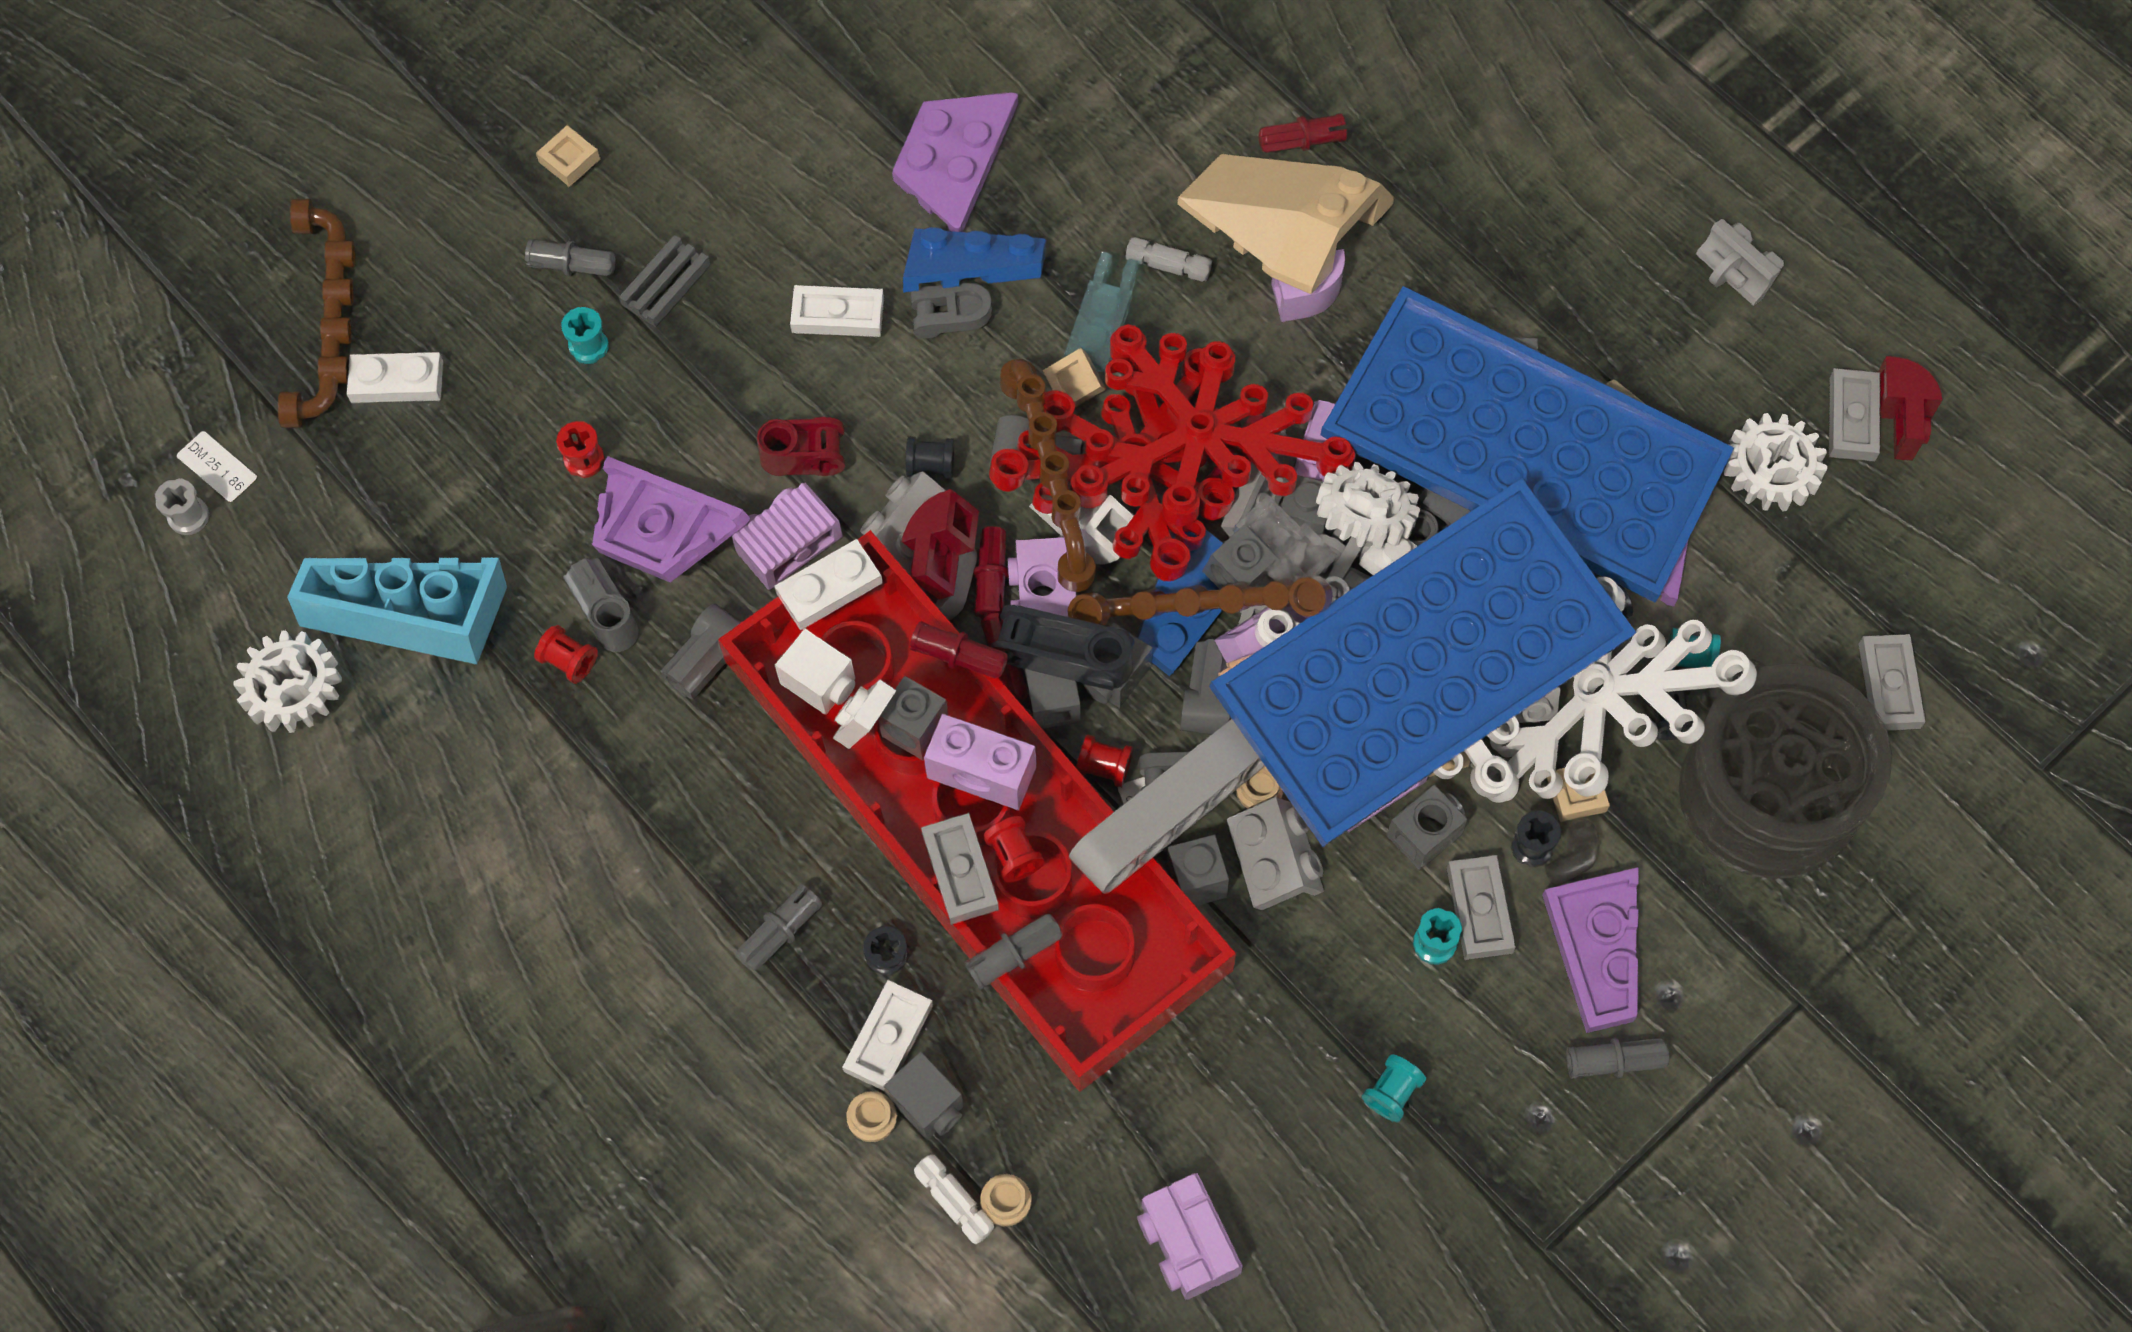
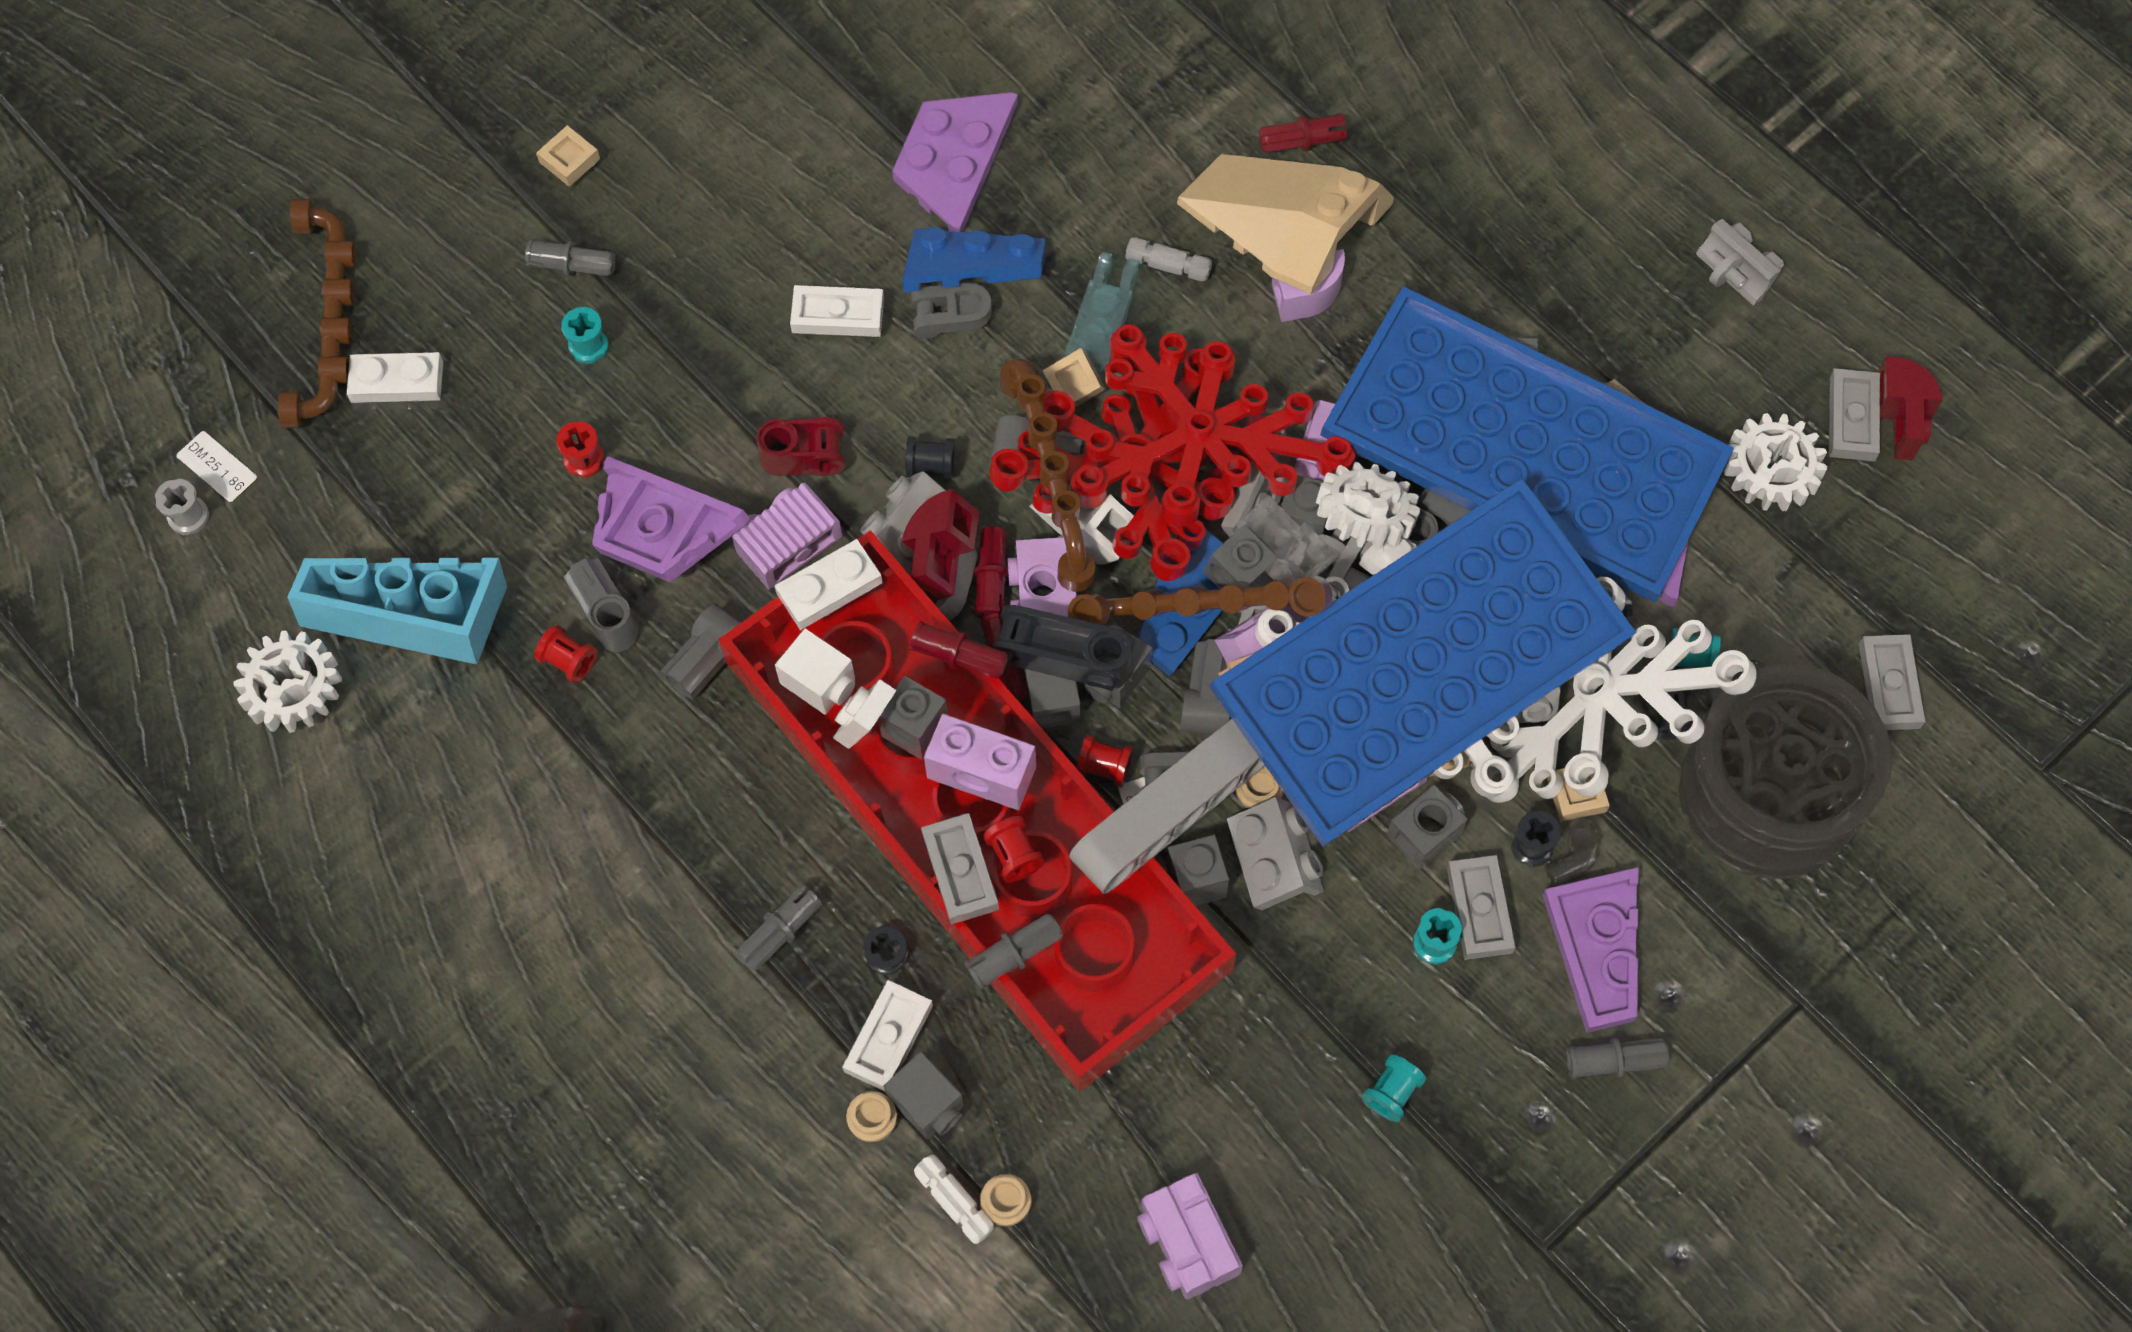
dark grey tile [619,235,711,327] -> none

